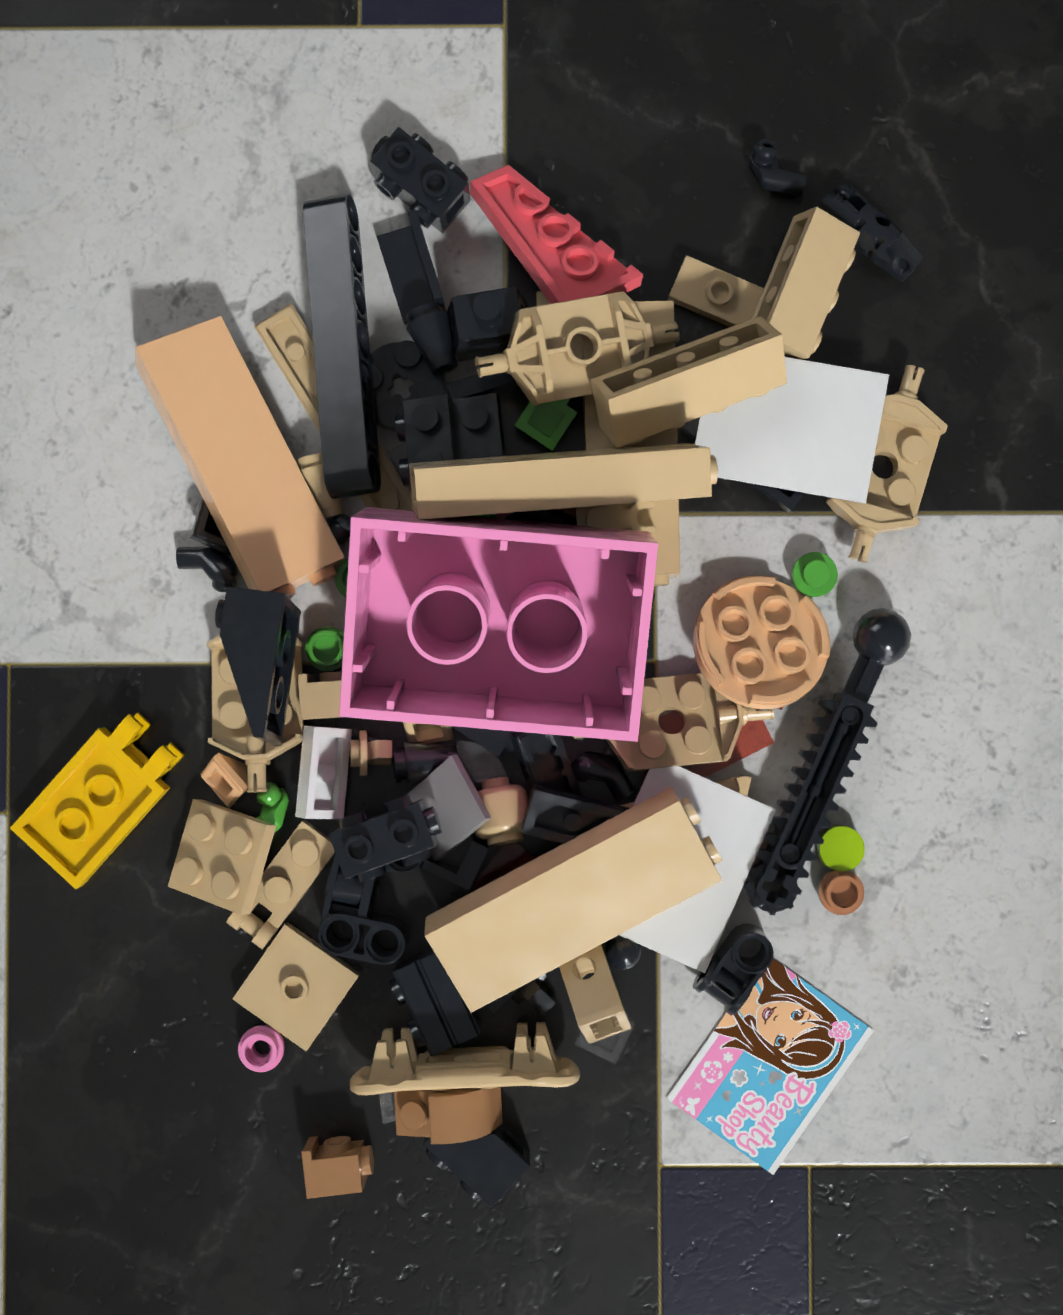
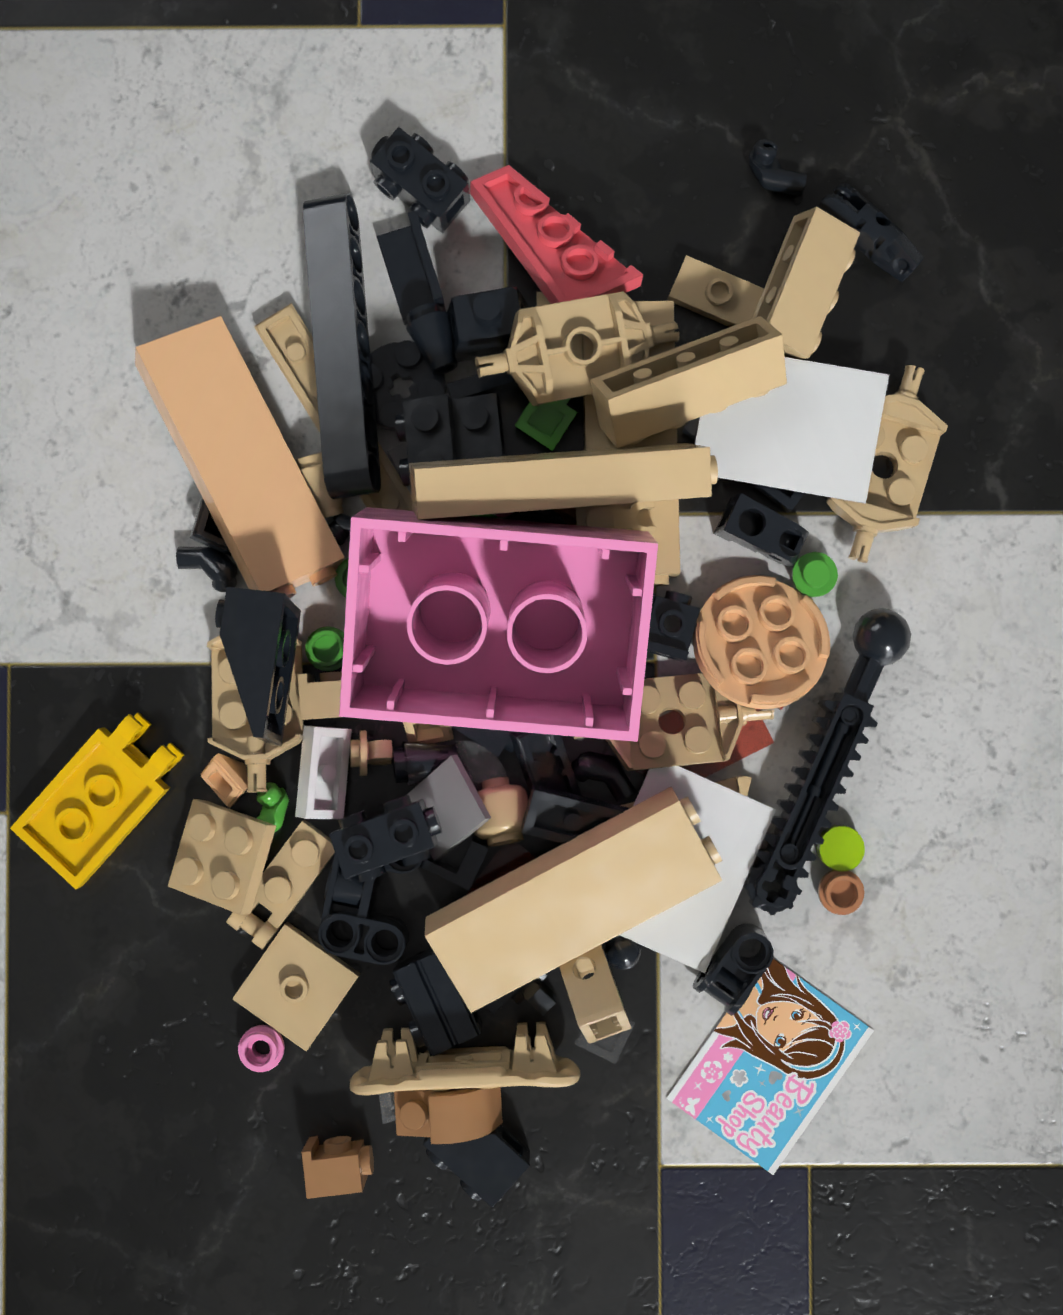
none -> black brick [647,590,700,662]
none -> black leg [713,493,809,567]

